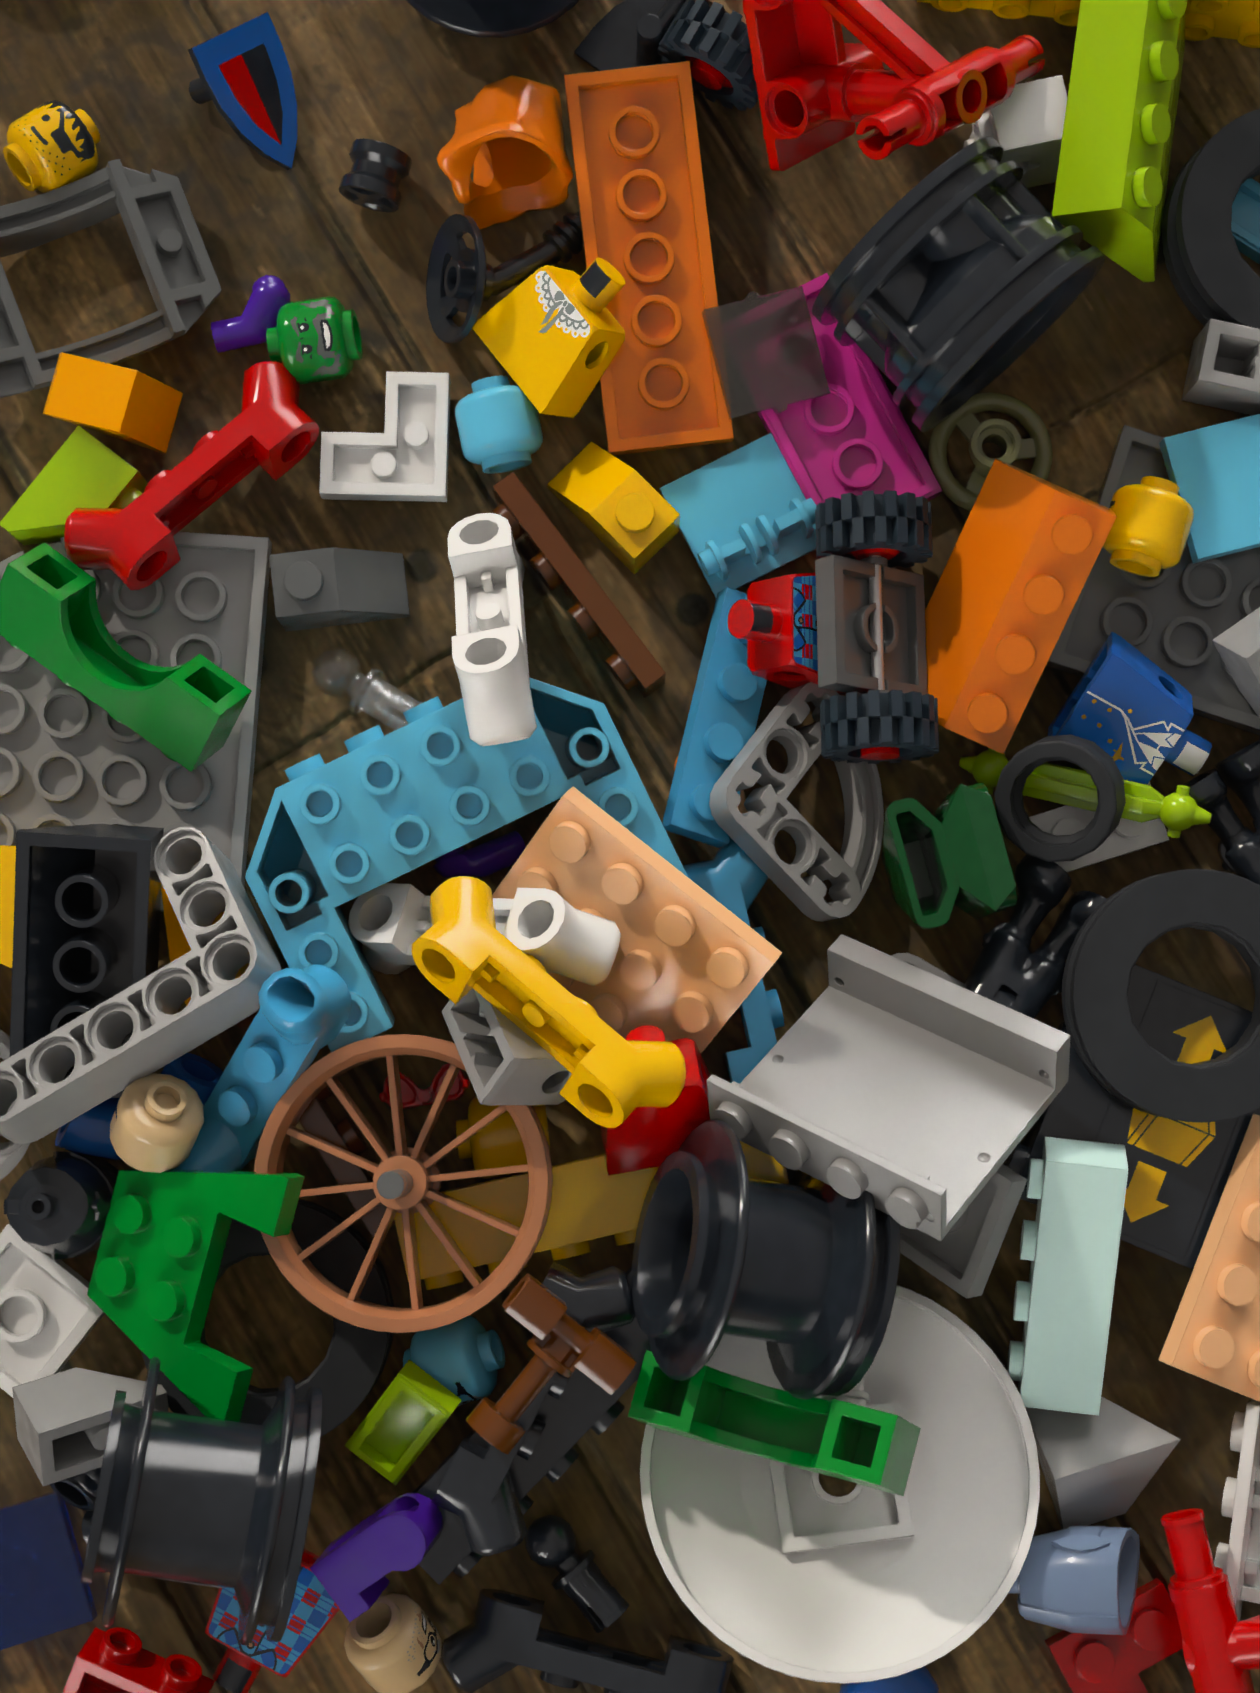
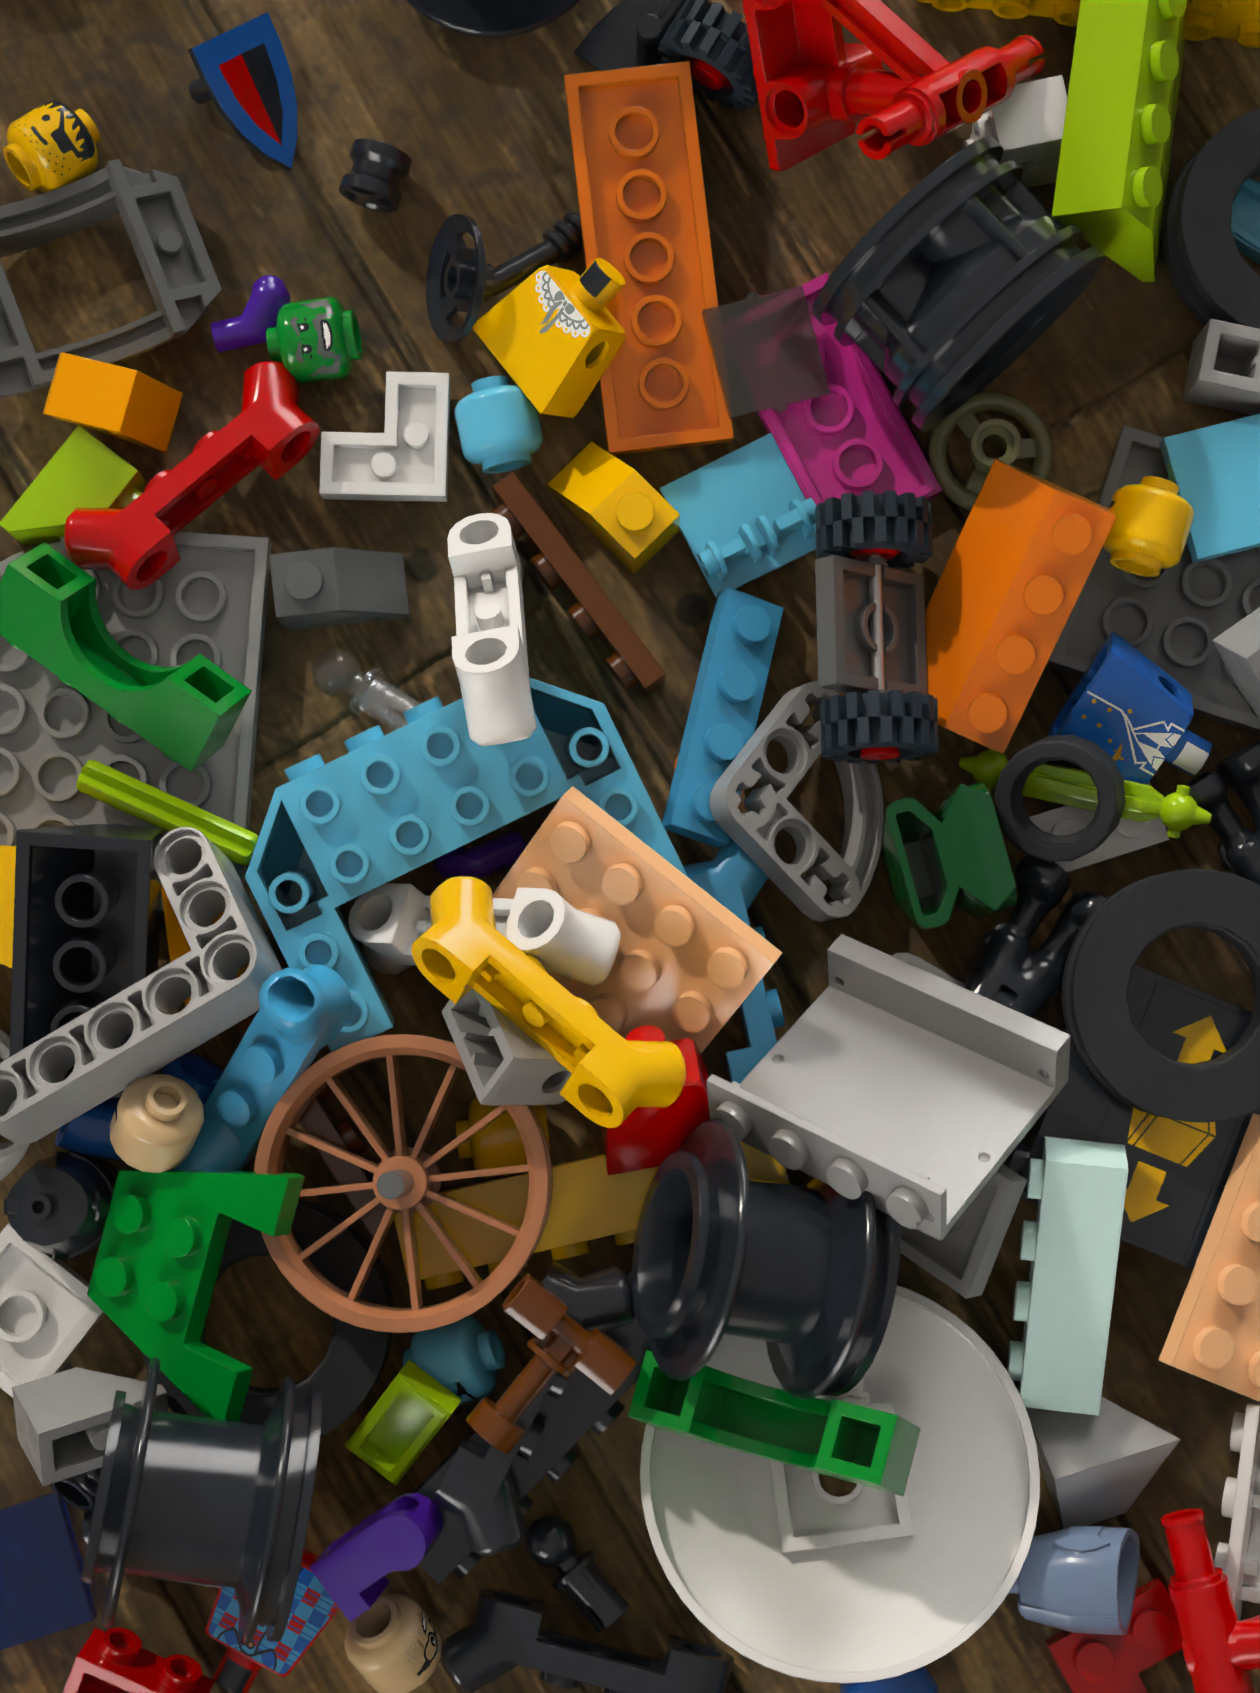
red piece [379,1063,470,1109] -> none
orange piece [437,75,573,229] -> none
red torso [728,573,846,695] -> none
none -> lime axle [76,760,259,866]

